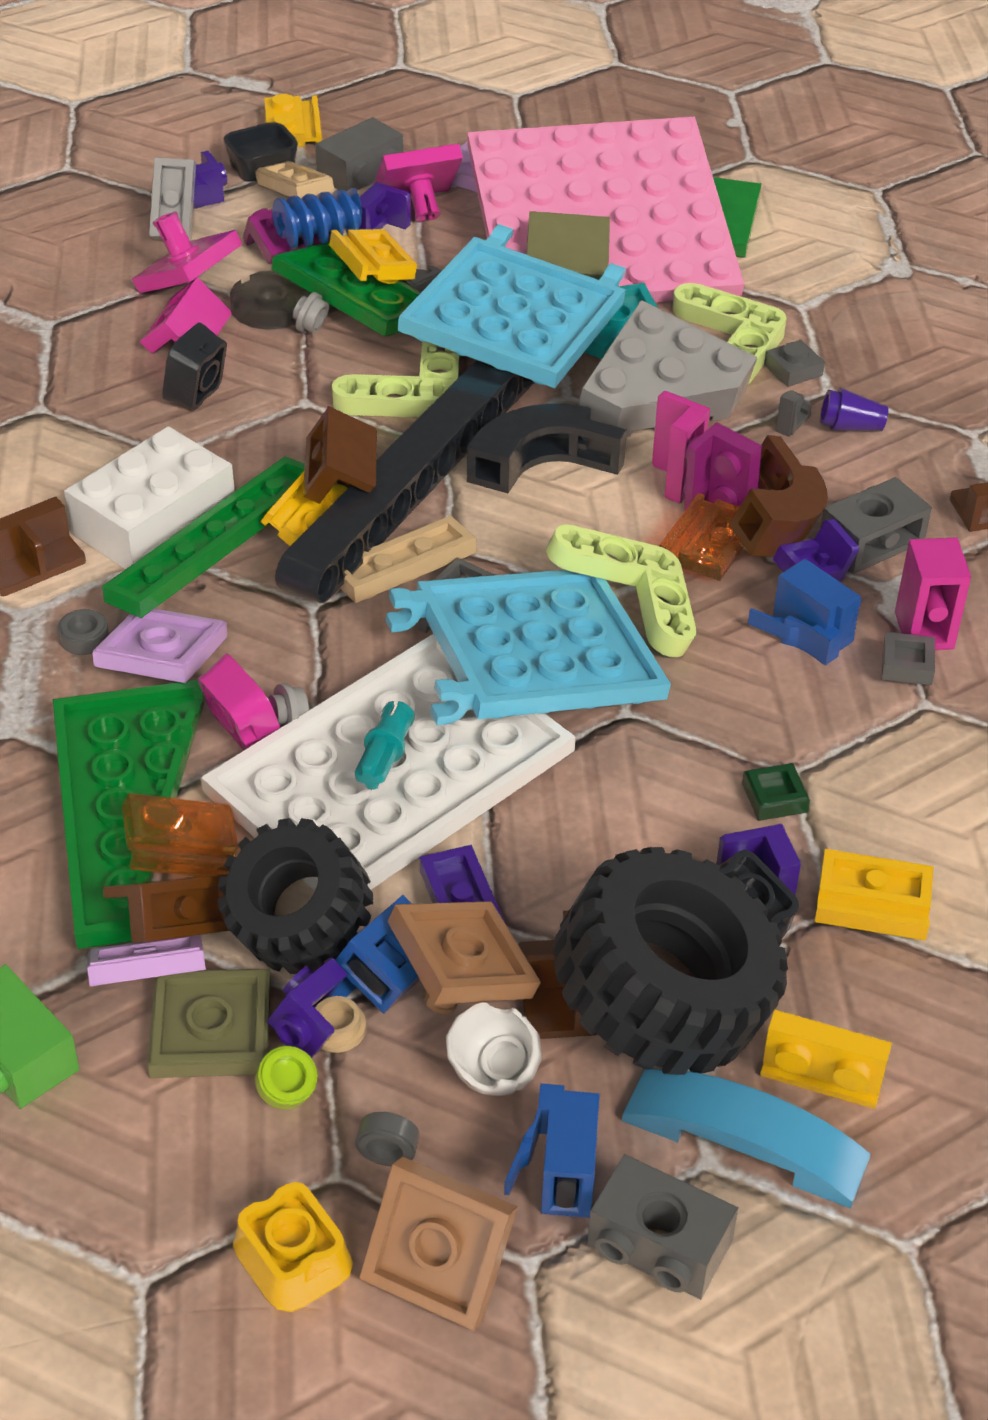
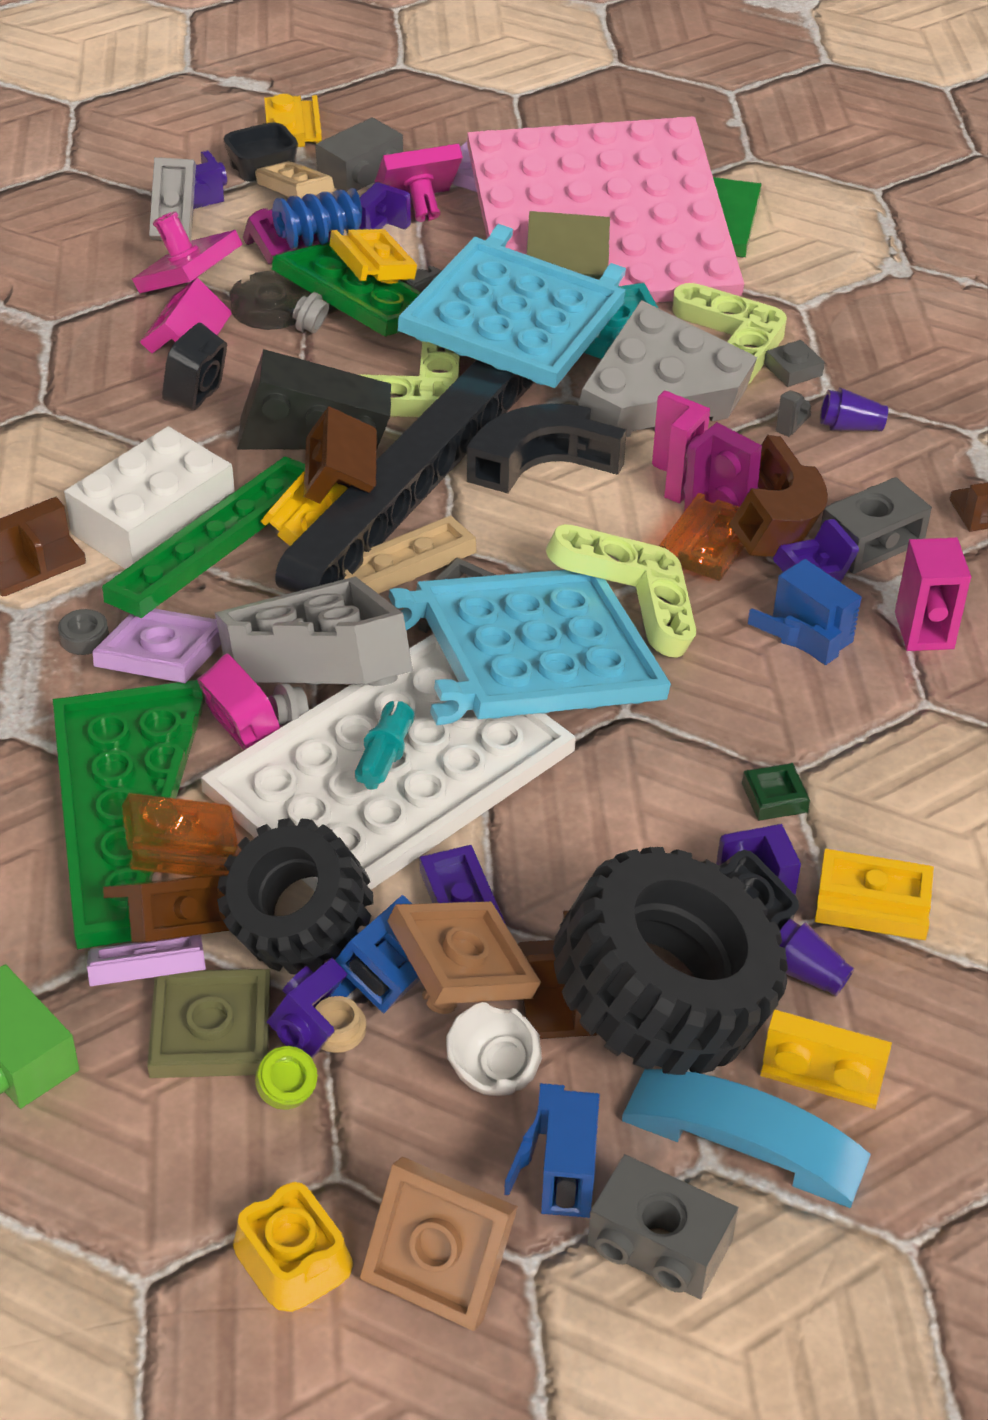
dark grey tile [355,1112,420,1166] -> none
dark grey plate [882,632,935,685] -> none
none -> light grey brick [215,576,413,686]
none -> pearl dark grey wedge [237,349,391,450]
none -> dark purple cone [779,919,855,997]

